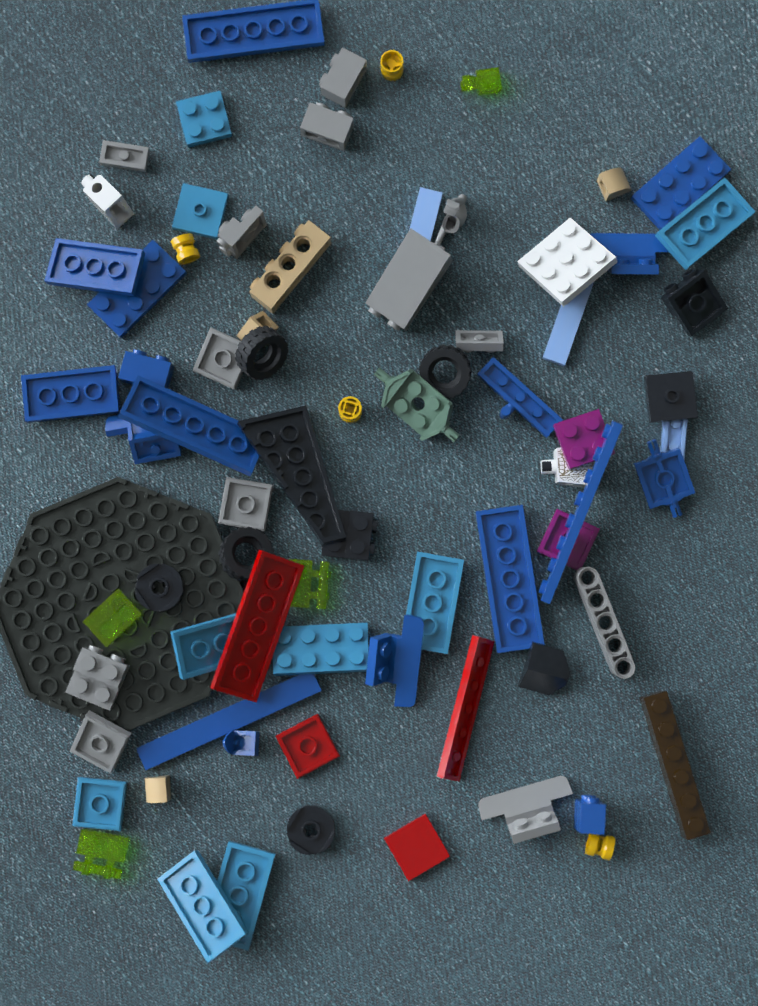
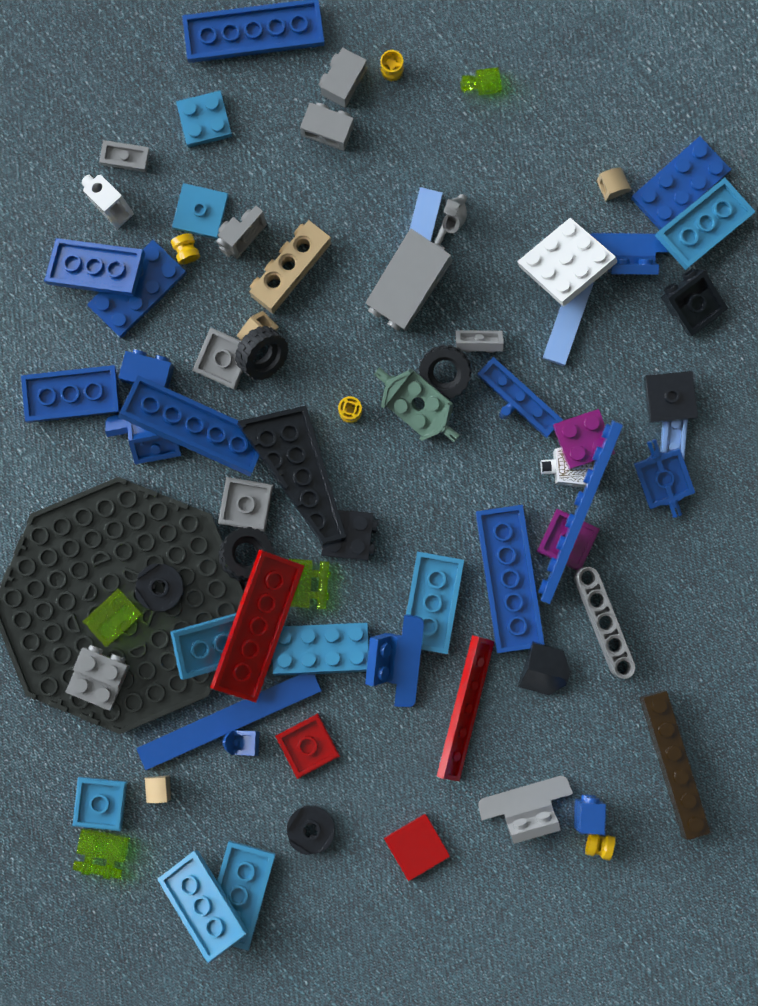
light grey plate [70,710,132,774] -> none

